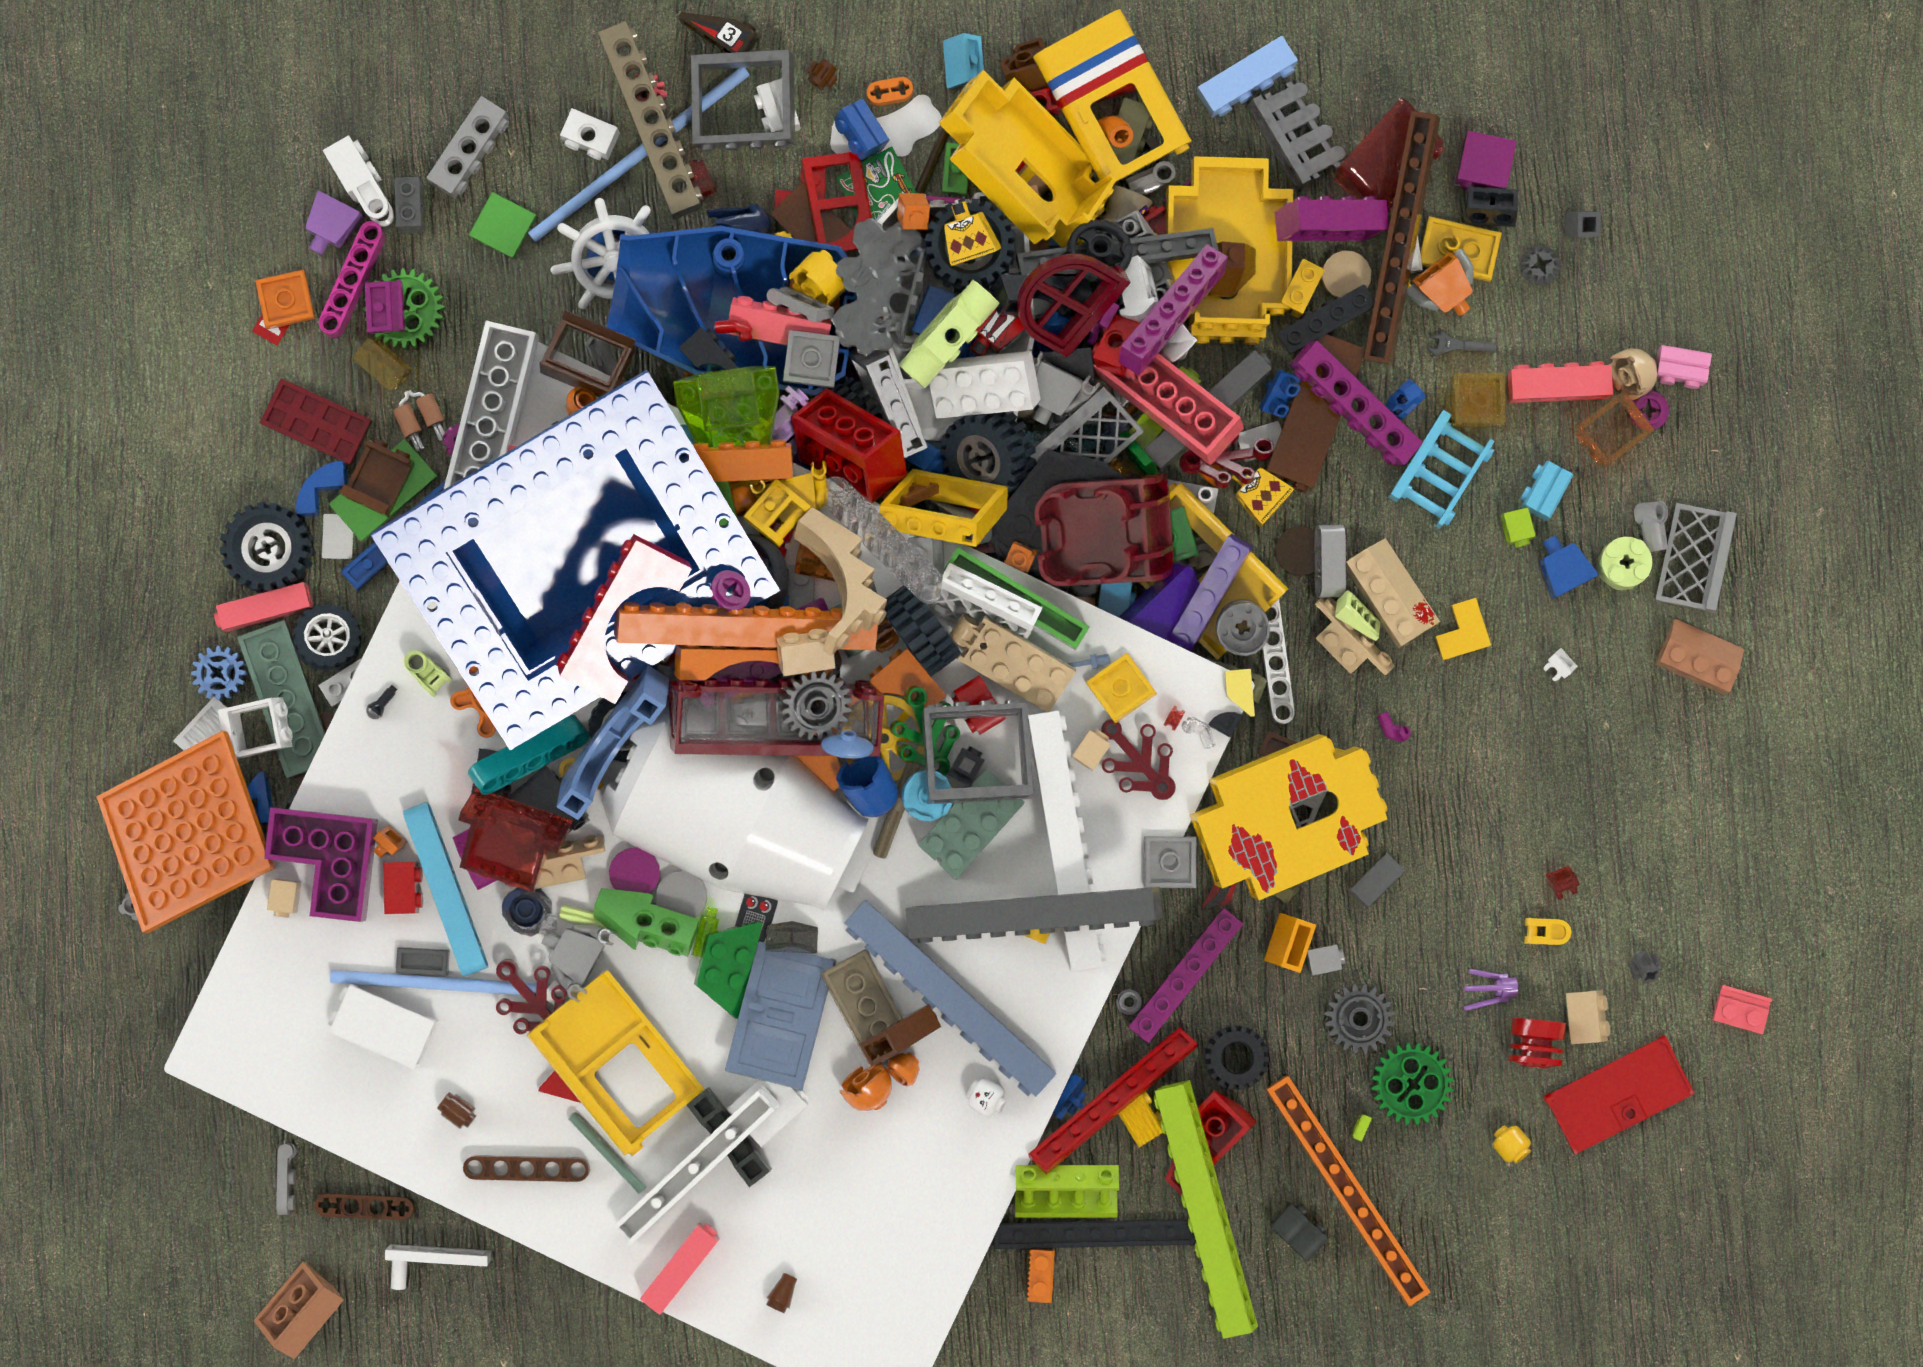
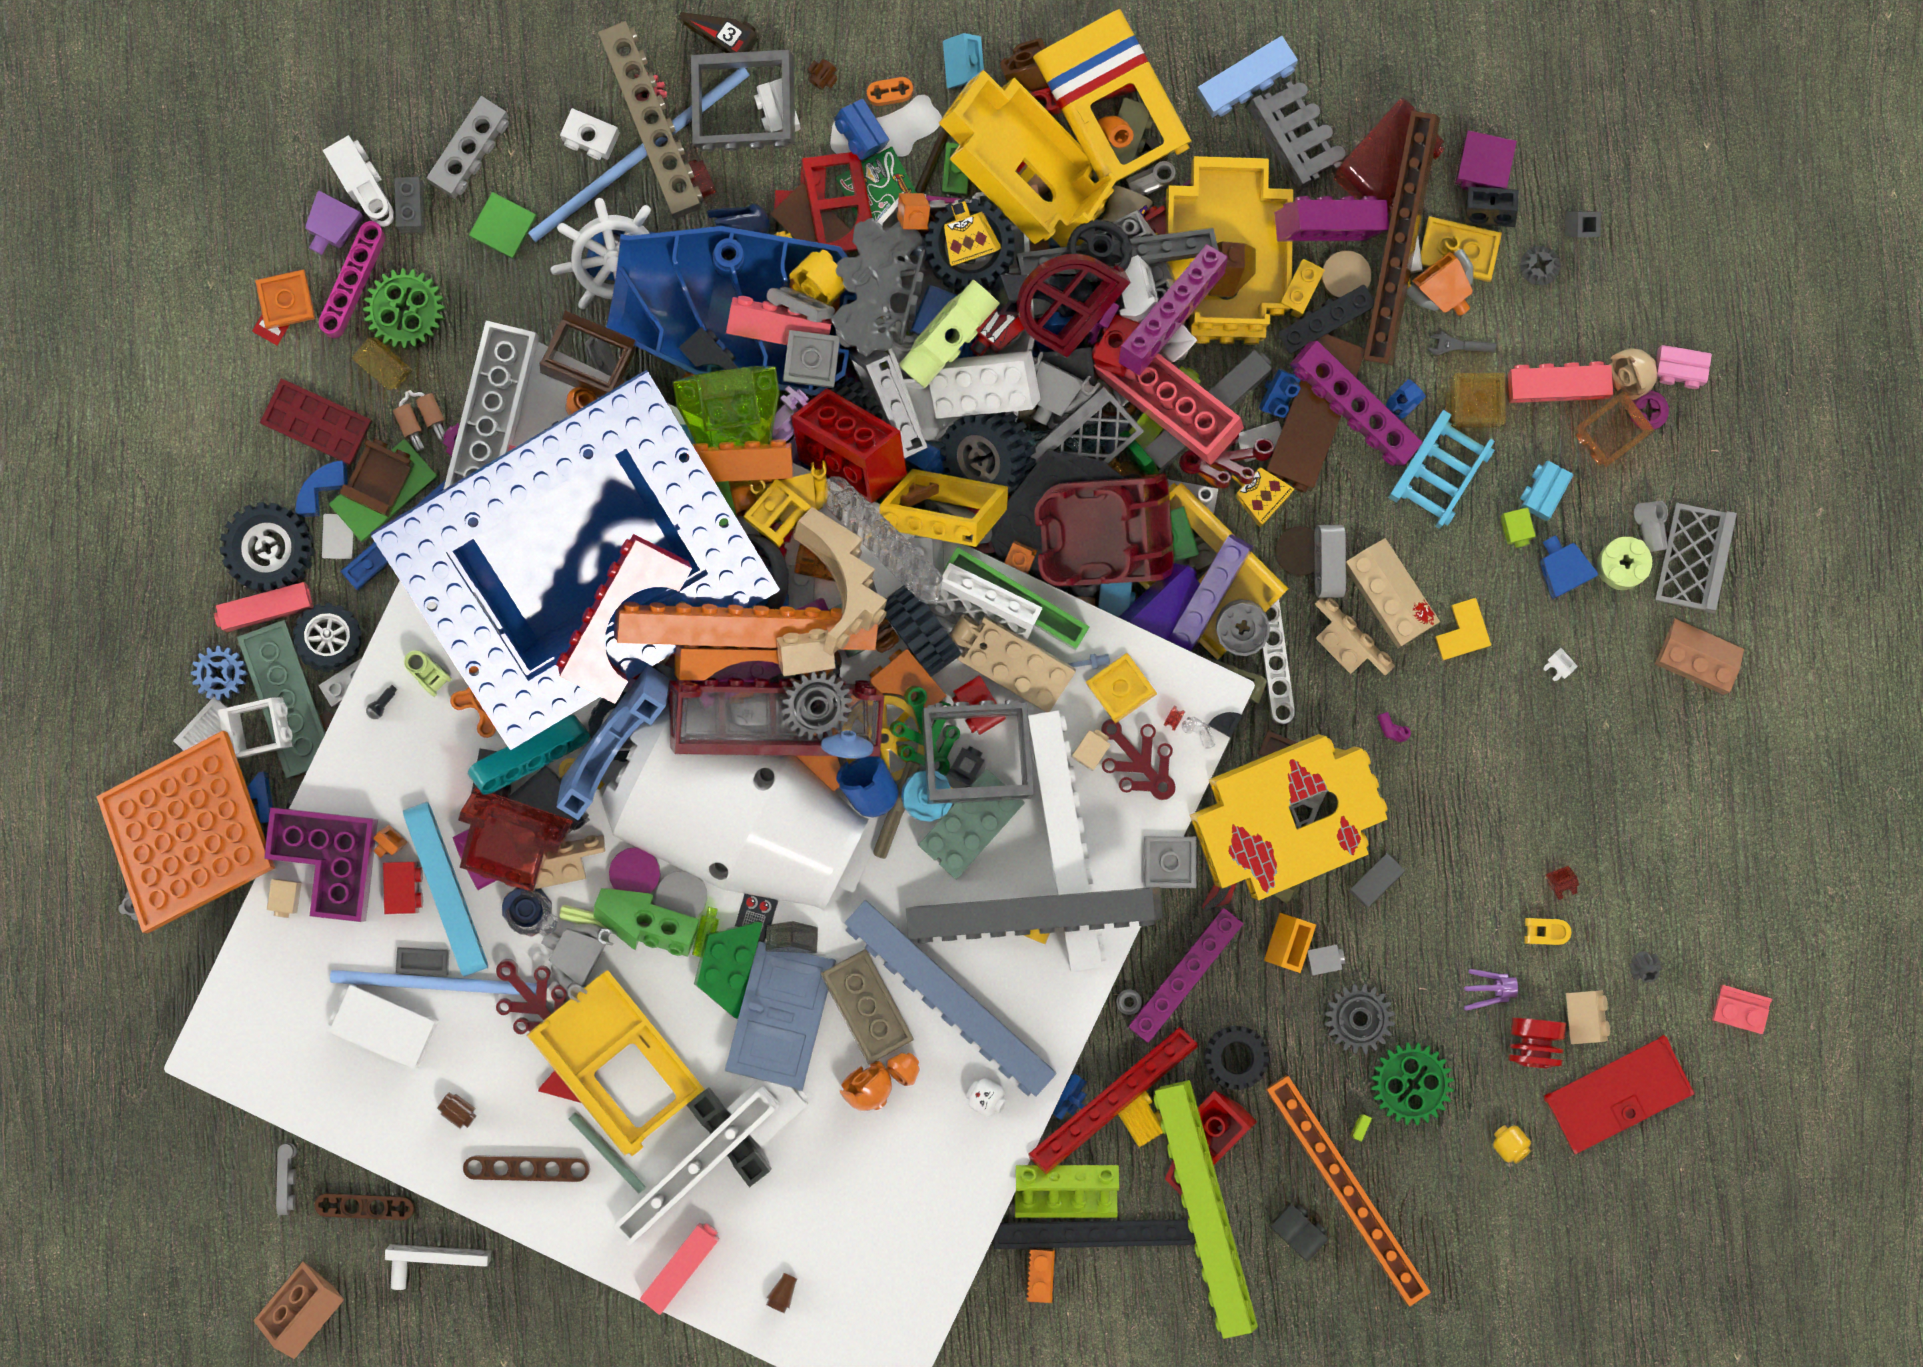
magenta plate [365,280,405,334] -> none
magenta gear [709,570,751,612] -> none
red arm [715,320,753,341] -> none
reddish brown slope [859,1004,942,1067] -> none
light yellow tile [1225,669,1255,717] -> none
yellowish green slope [1335,590,1381,641] -> none

